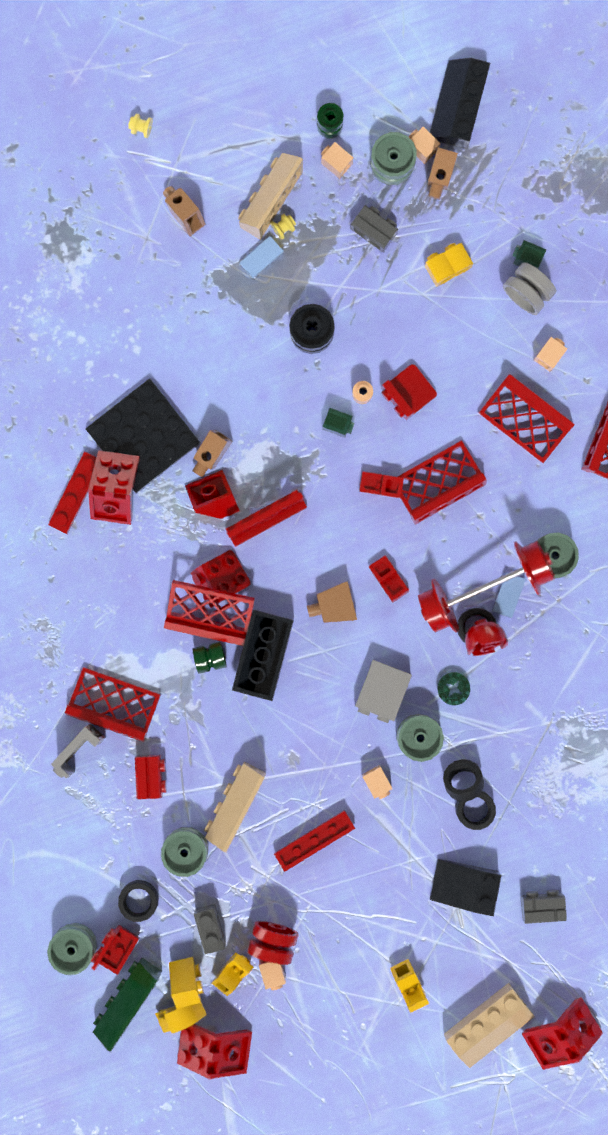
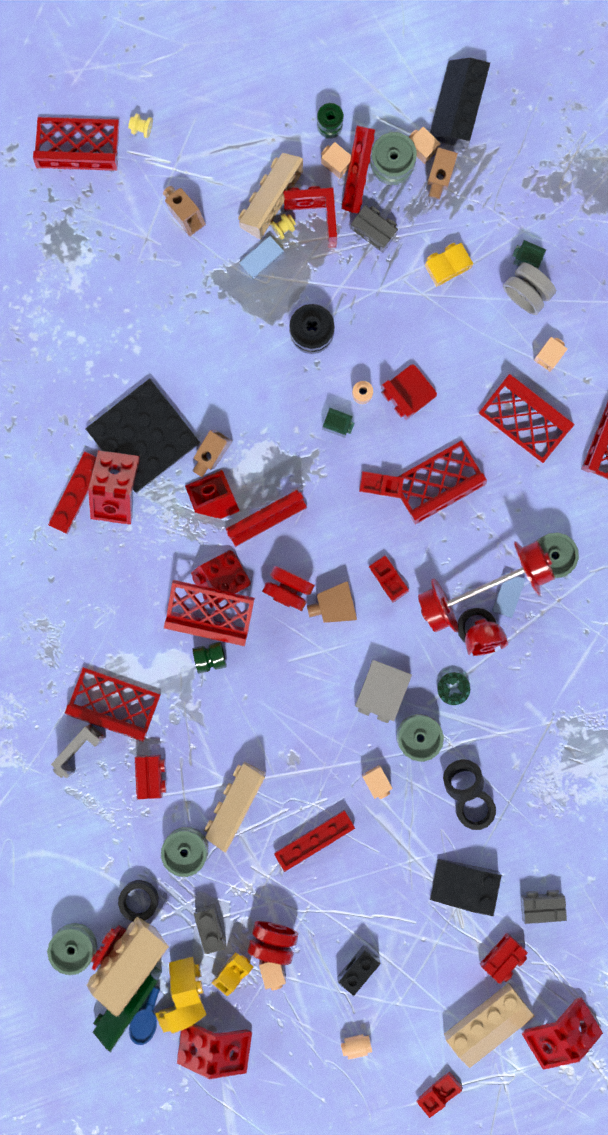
black slope [232,610,294,701] -> none
yellow brick [390,959,429,1013] -> none
none -> red fence [33,117,119,171]
none -> tan slope [86,917,169,1017]
none -> blue piece [129,986,160,1045]
none -> red wheel [262,566,315,611]
none -> red bracket [283,186,337,248]
none -> black brick [337,945,381,996]
none -> red plate [341,126,375,214]
none -> light nougat brick [341,1034,372,1060]
none -> red slope [416,1071,463,1118]
none -> red brick [479,933,528,984]

